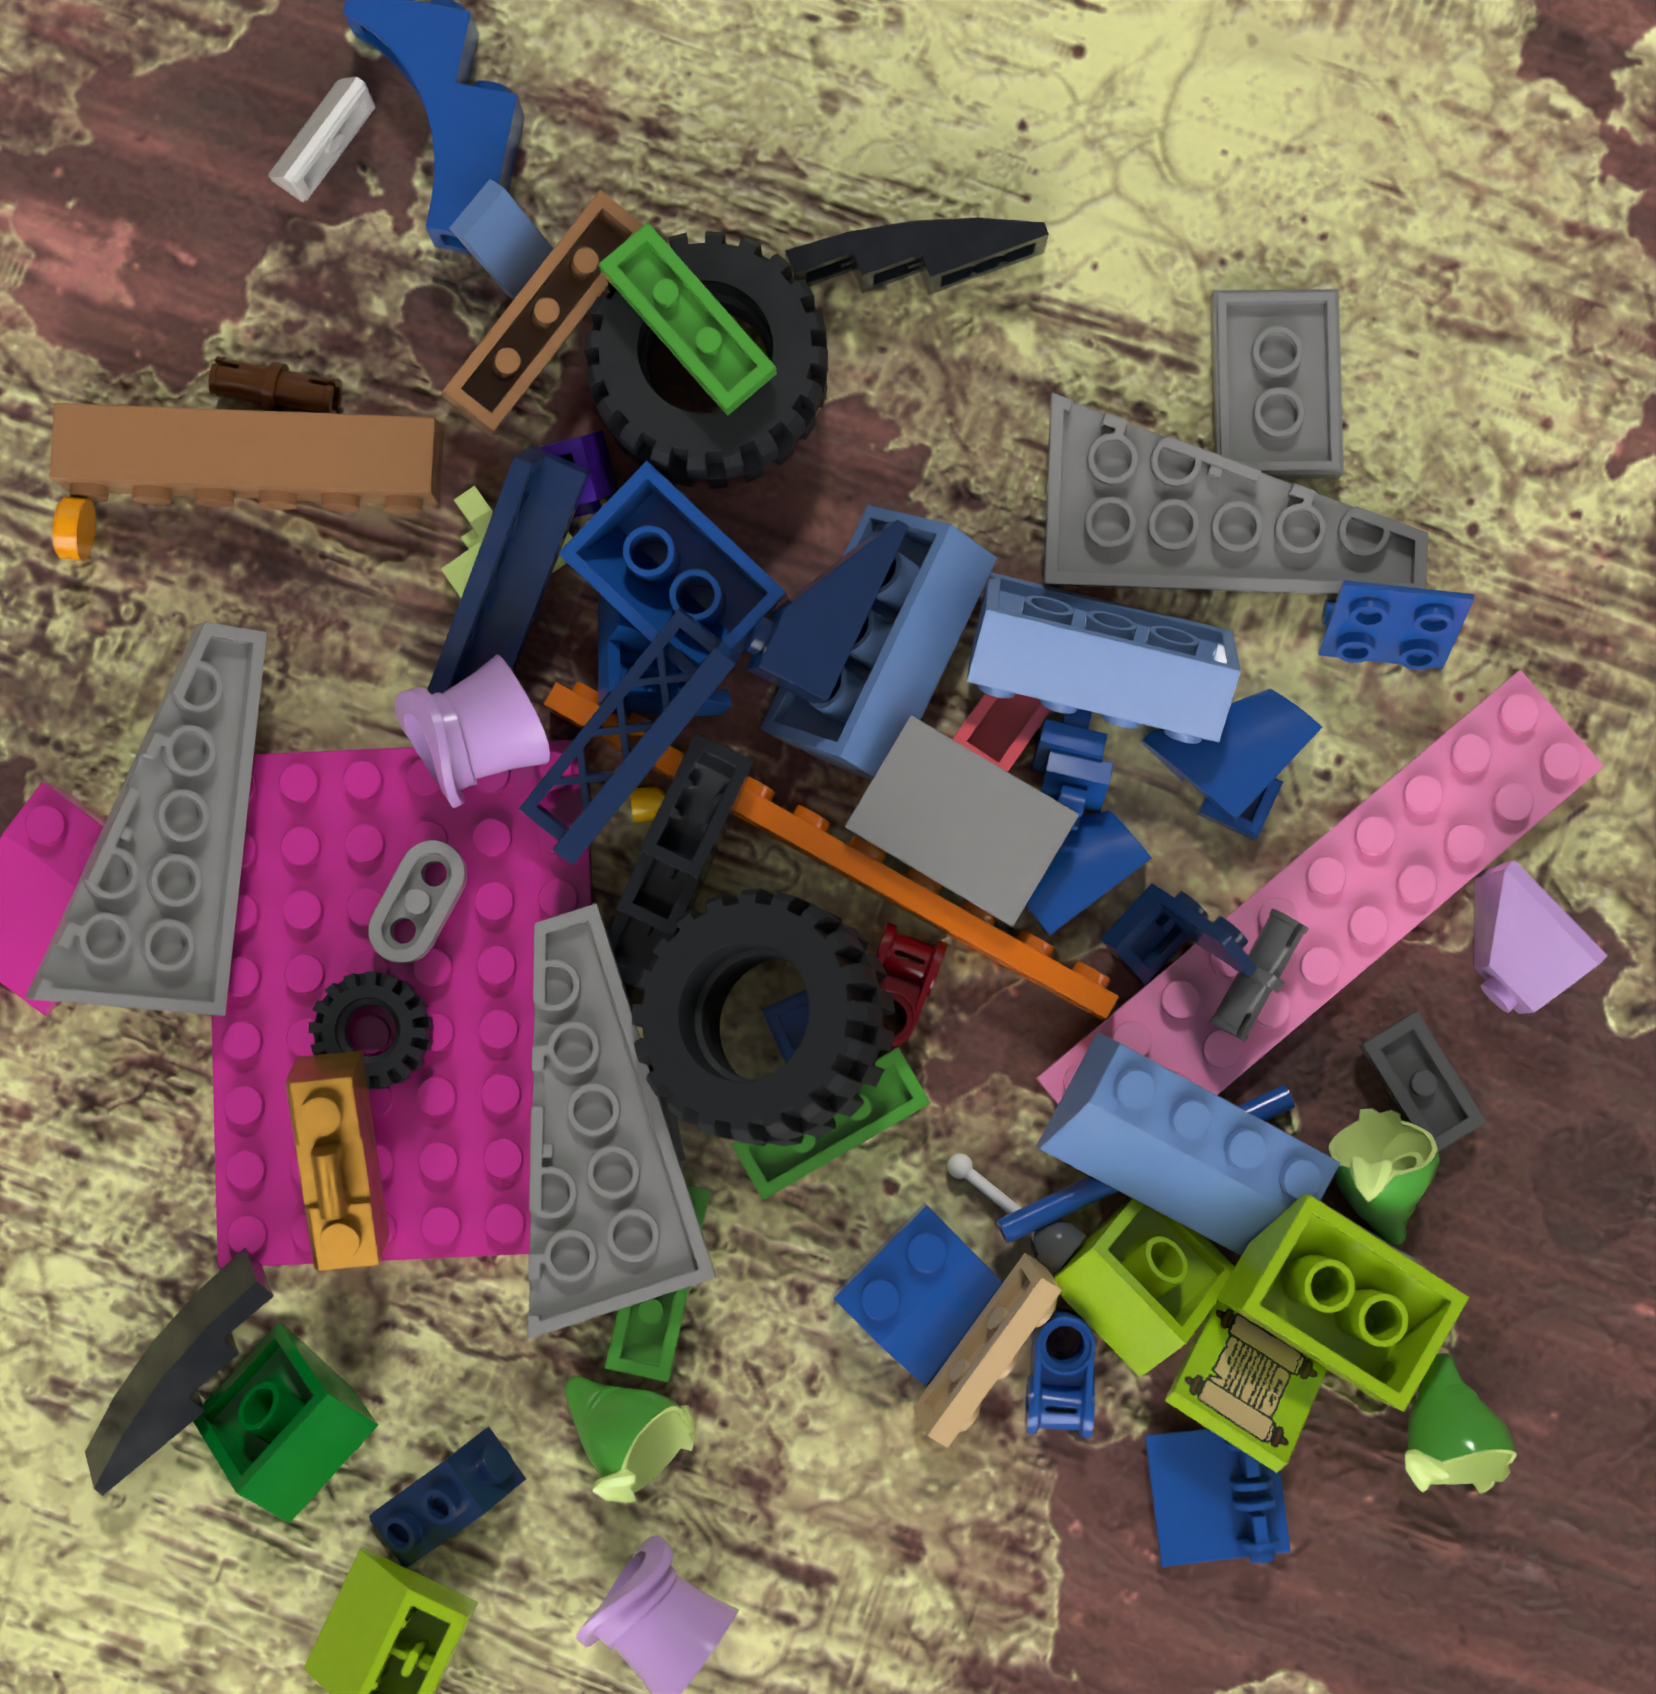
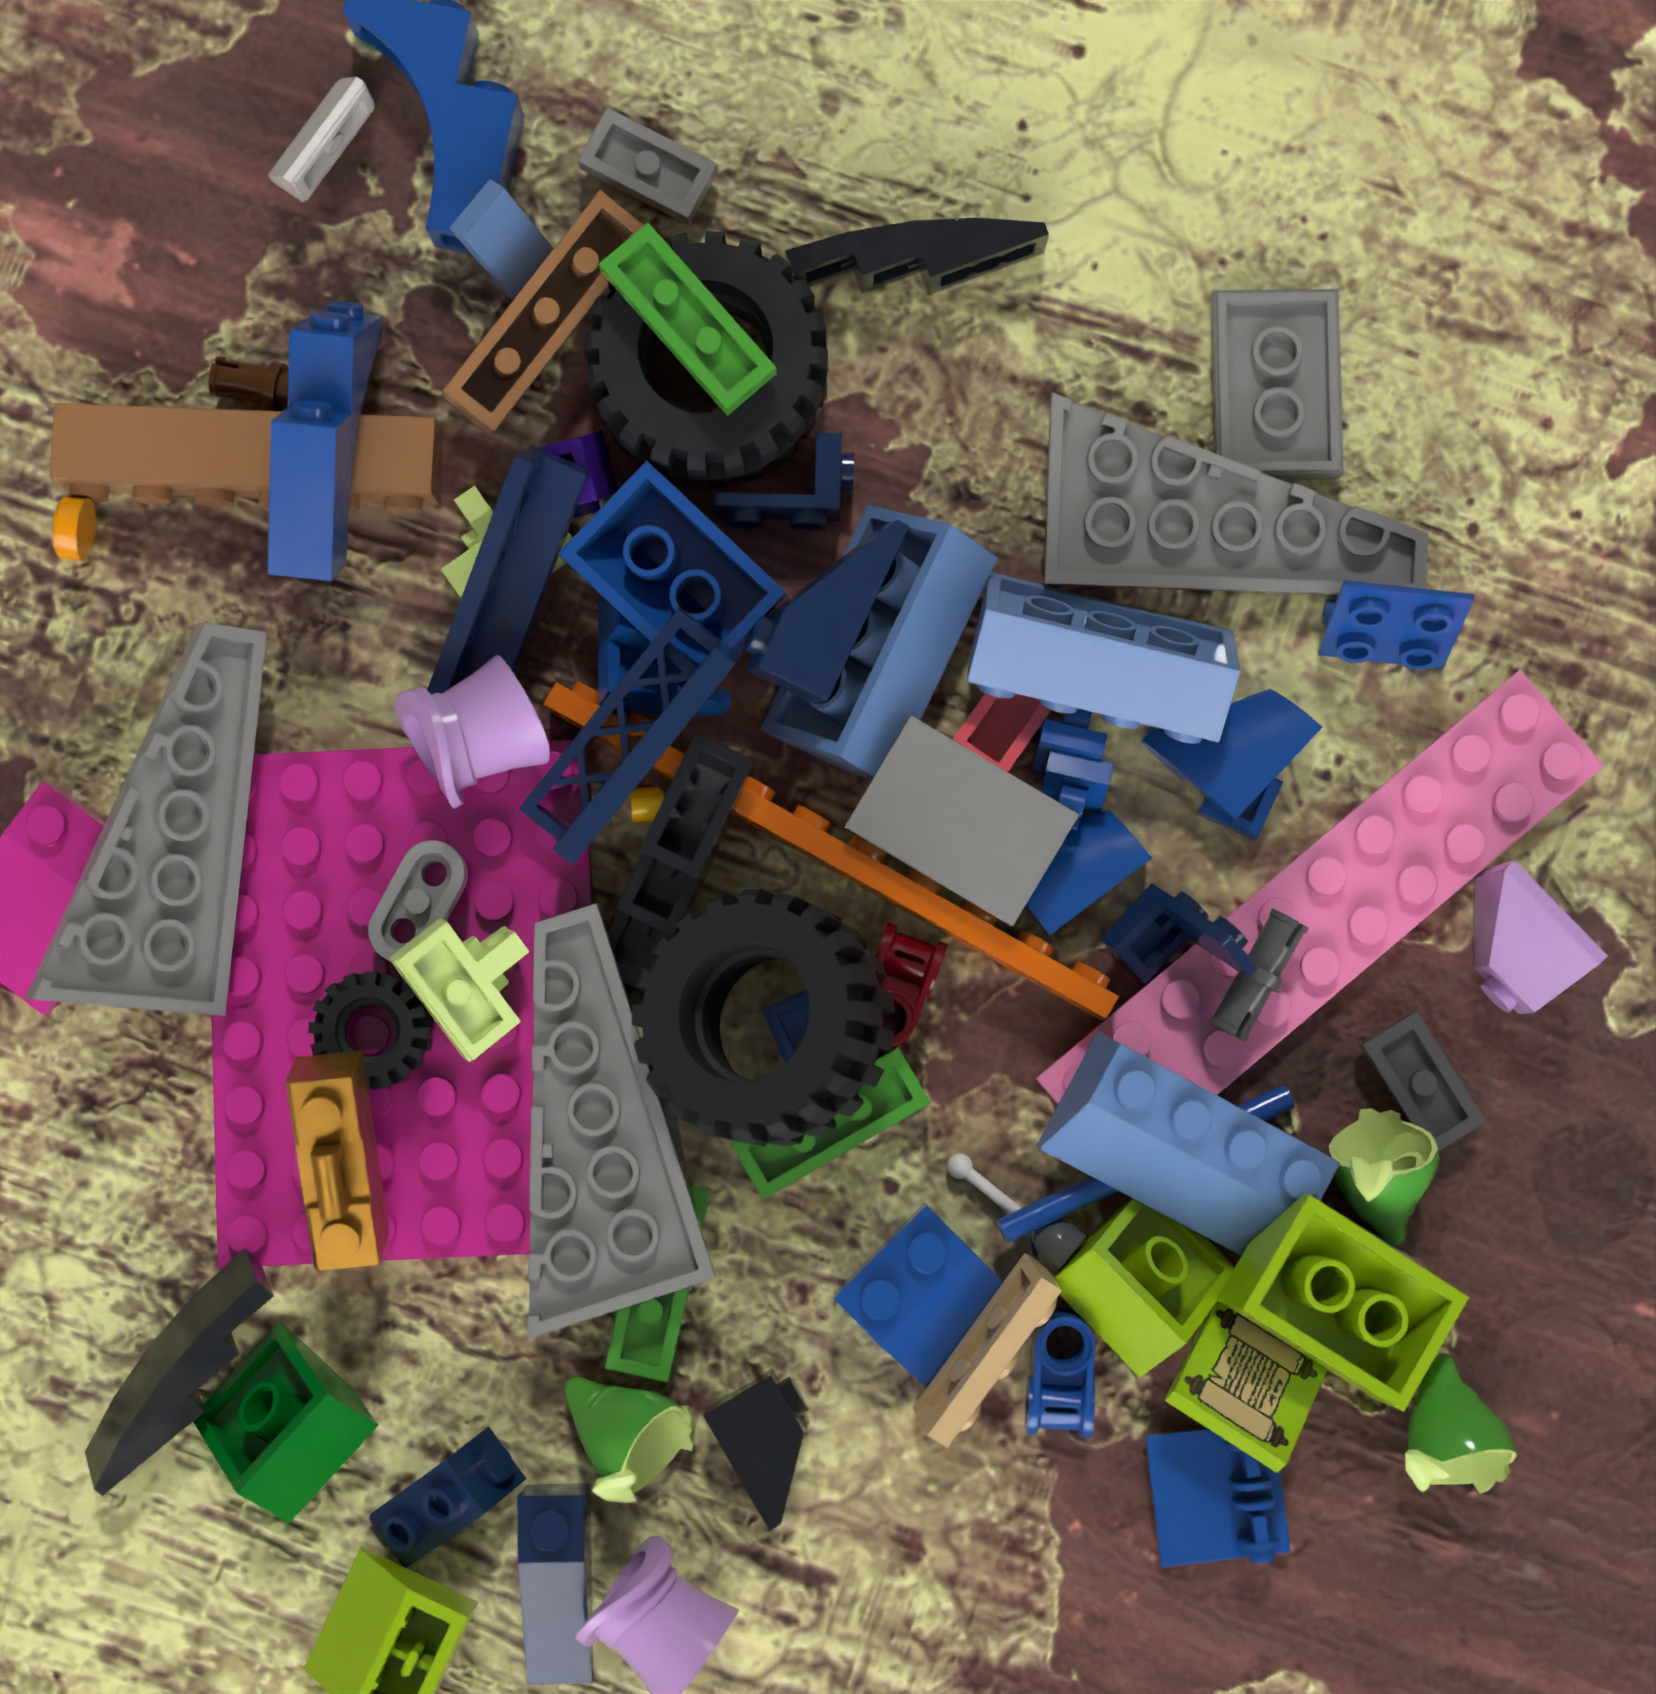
none -> blue arch [268,301,382,581]
none -> yellowish green hinge [388,918,529,1062]
none -> slope [517,1483,593,1685]
none -> light grey plate [578,107,718,225]
none -> black slope [703,1368,809,1531]
none -> dark blue bracket [712,432,854,530]

